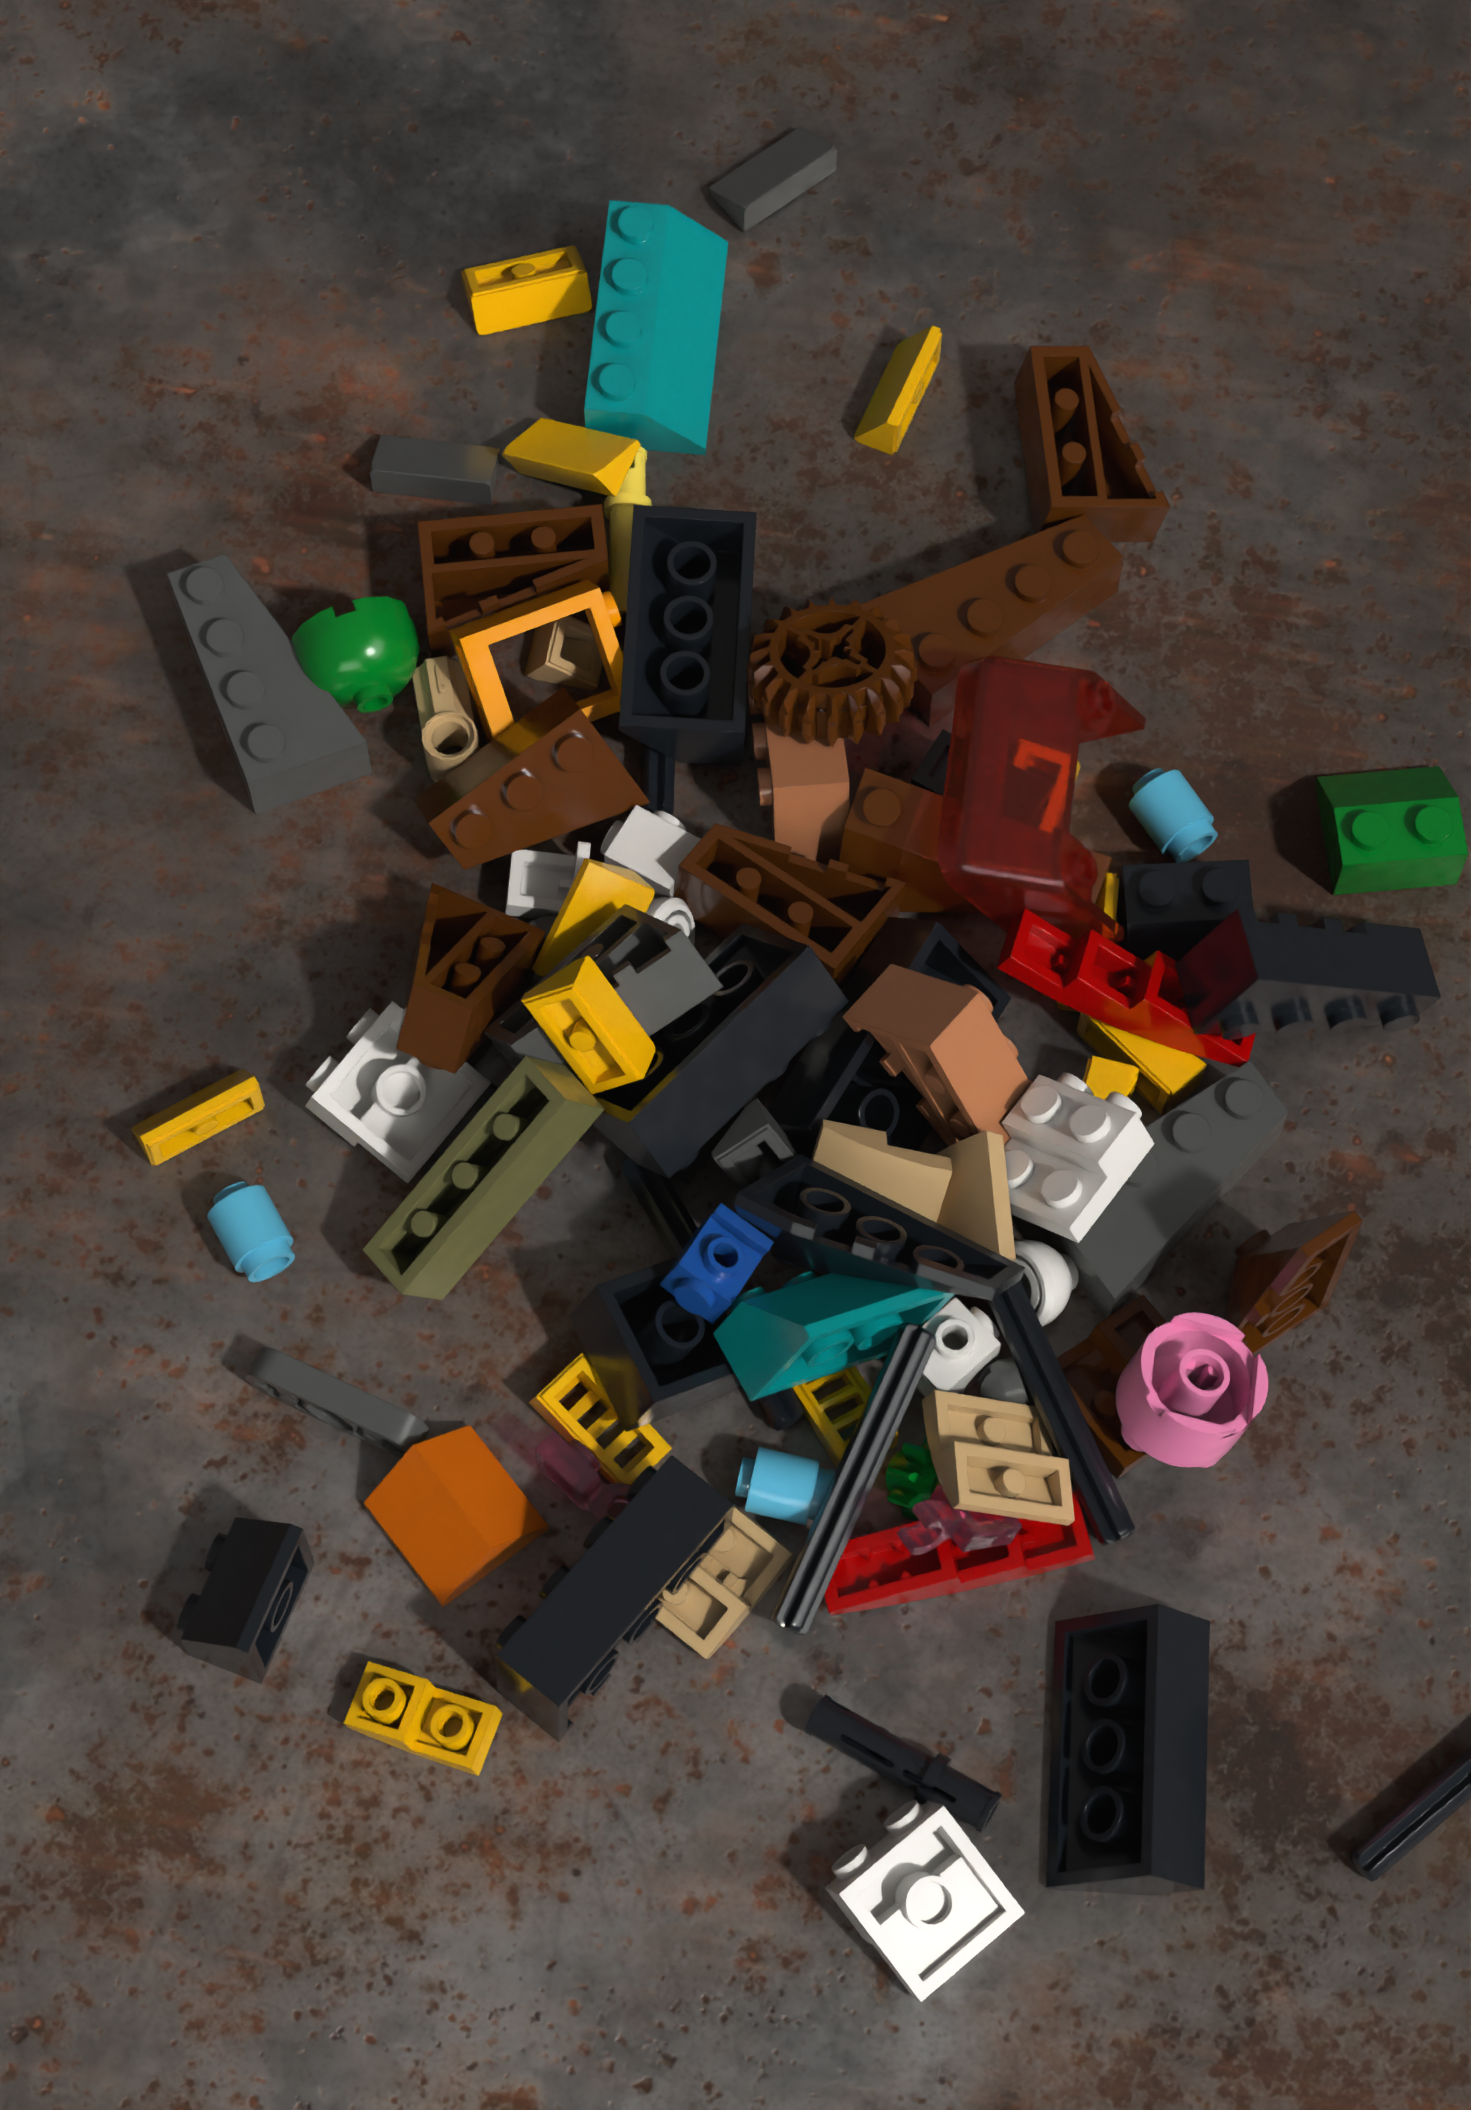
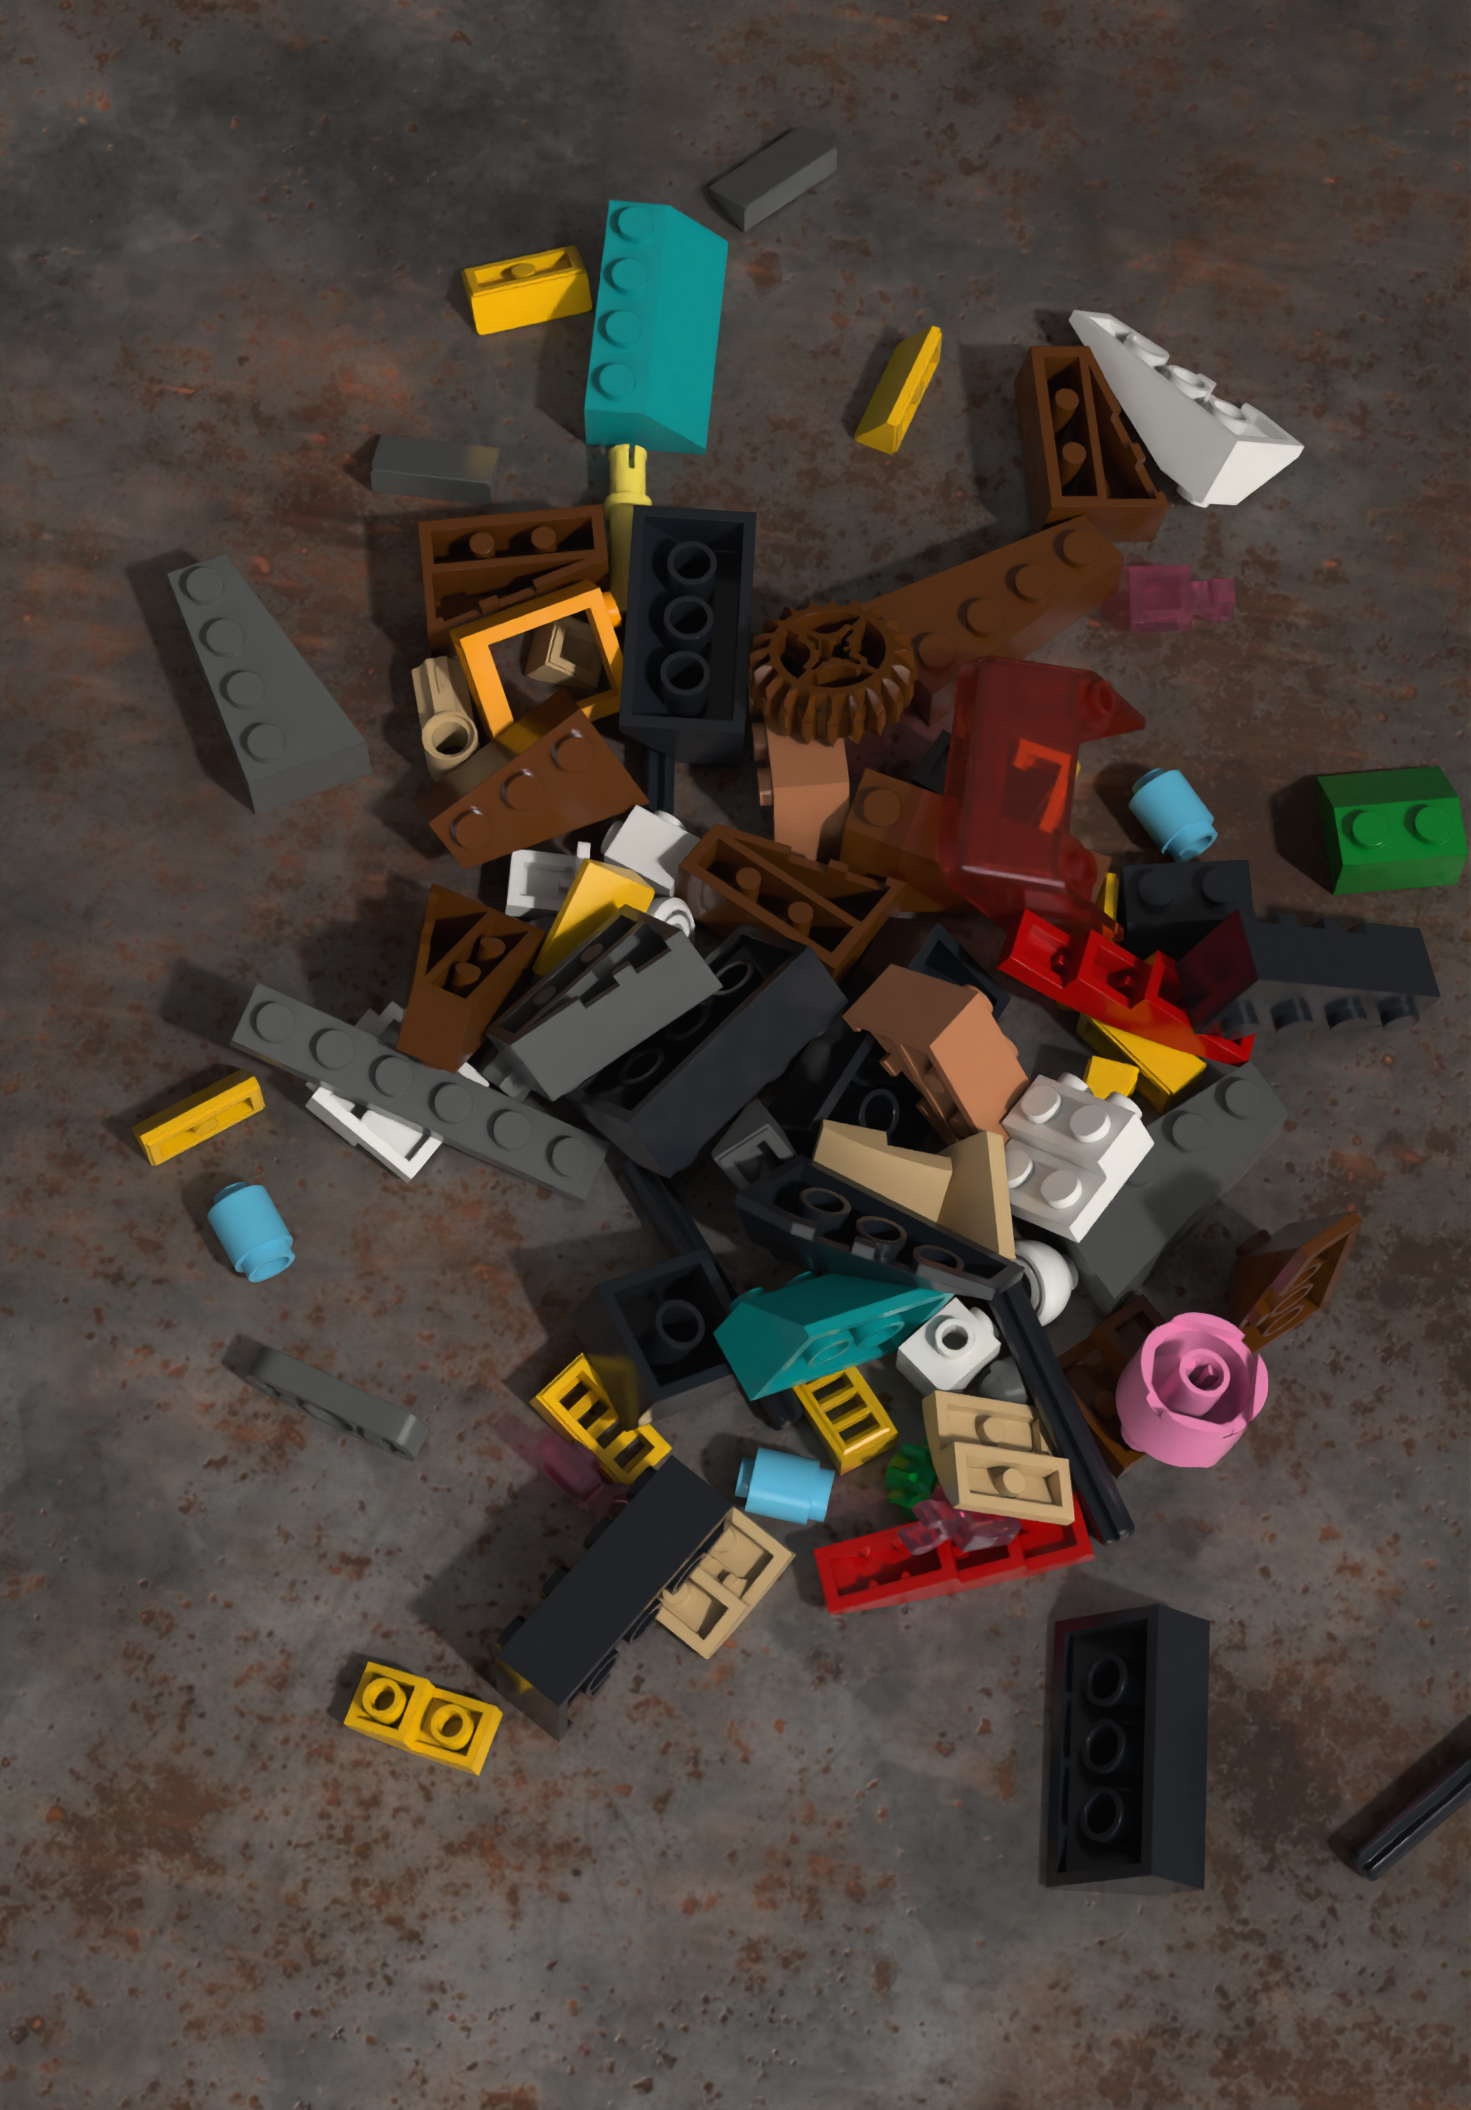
black slope [177,1517,315,1684] -> none
green cylinder [292,597,419,713] -> none
olive brick [362,1056,605,1300] -> none
orange slope [364,1425,549,1608] -> none
yellow slope [502,417,641,497] -> none
yellow slope [521,955,655,1095] -> none
blue brick [659,1203,774,1324] -> none
black axle [772,1323,936,1635] -> none
black pin [804,1694,1003,1833] -> none
white plate [825,1800,1025,2002] -> none
none -> dark grey plate [229,982,610,1205]
none -> white wedge [1069,310,1305,508]
none -> clear pink plate [1128,565,1235,632]

